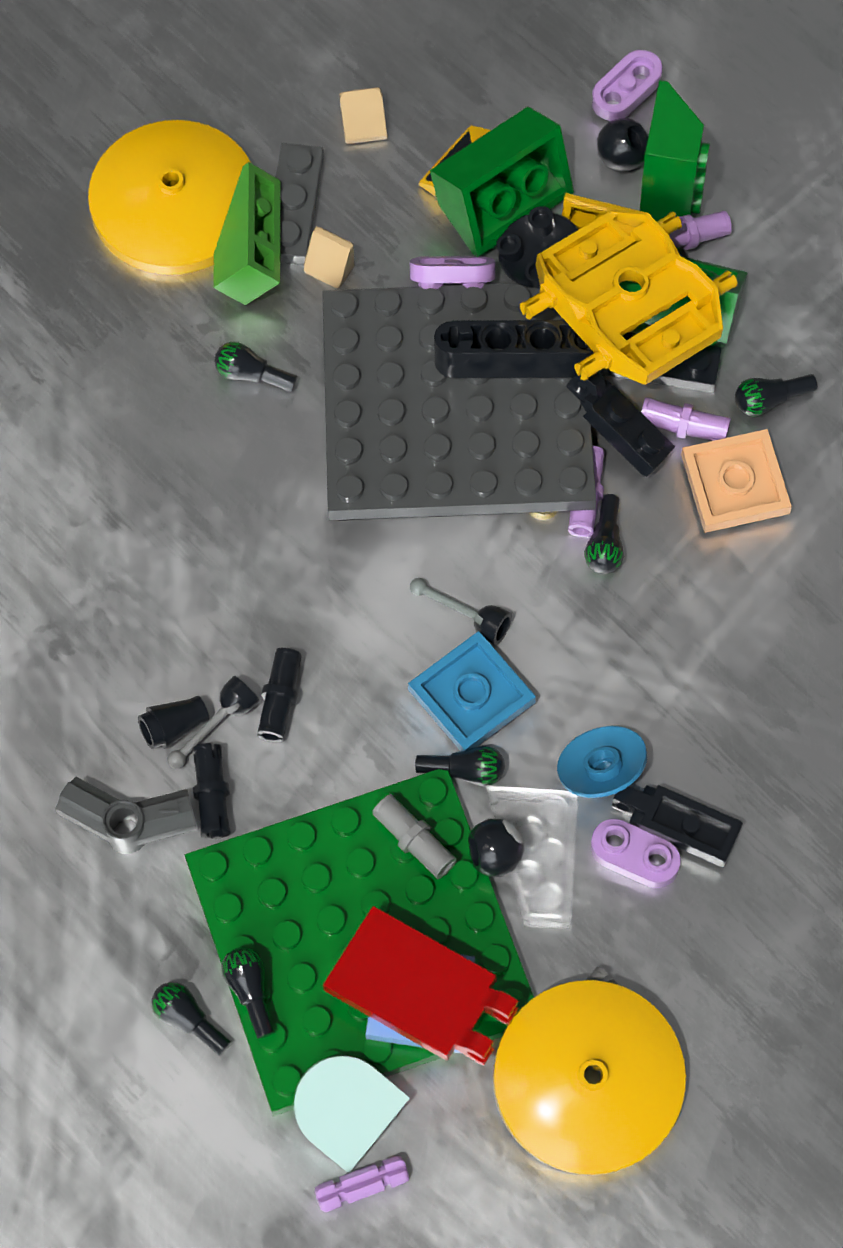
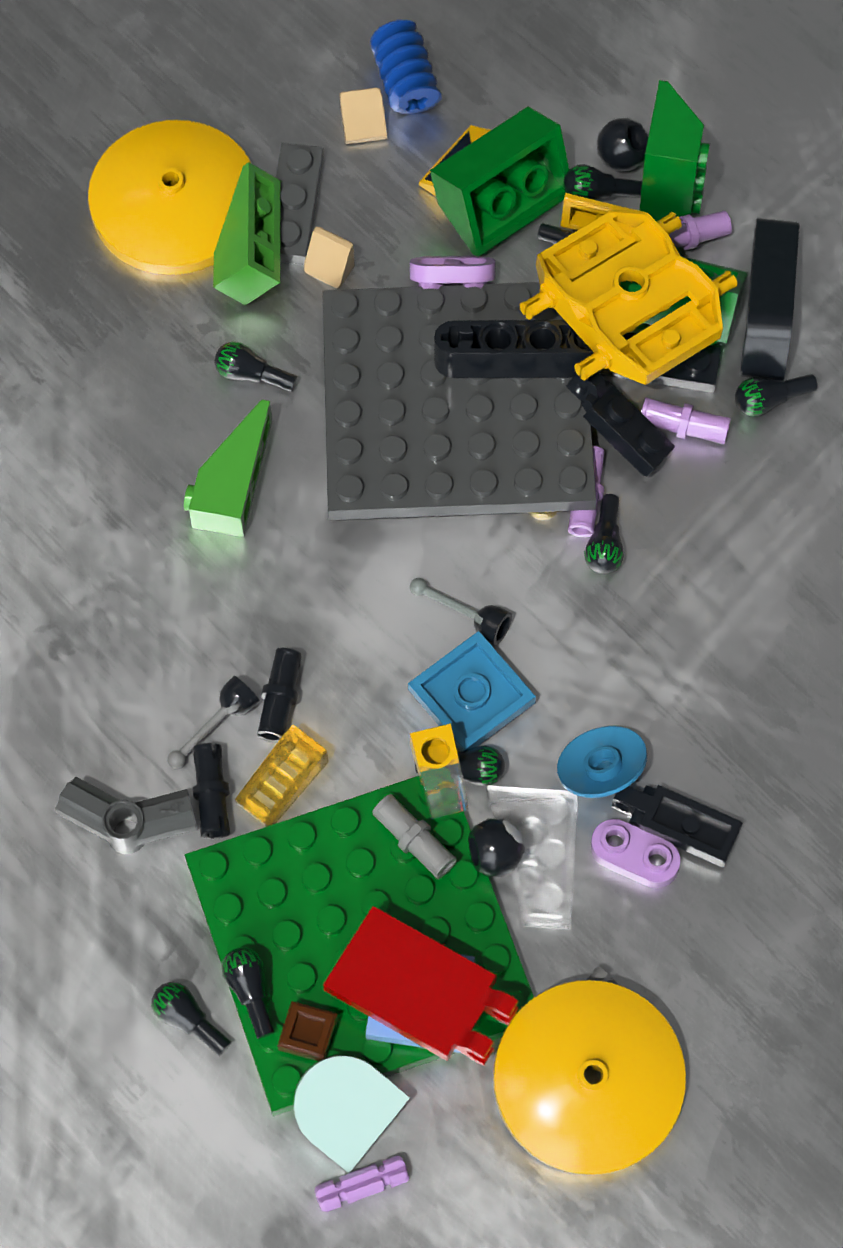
black cone [138,696,209,749] -> none
black dish [496,206,578,288] -> none
lavender plate [592,50,662,121] -> none
light nougat plate [681,429,792,533] -> none
none -> bright green slope [184,399,273,537]
none -> clear yellow slope [235,725,329,827]
none -> reddish brown tile [278,1001,338,1061]
none -> blue piece [370,20,442,114]
none -> leg [410,724,468,819]
none -> black piece [563,164,642,200]
none -> black beam [740,218,799,381]

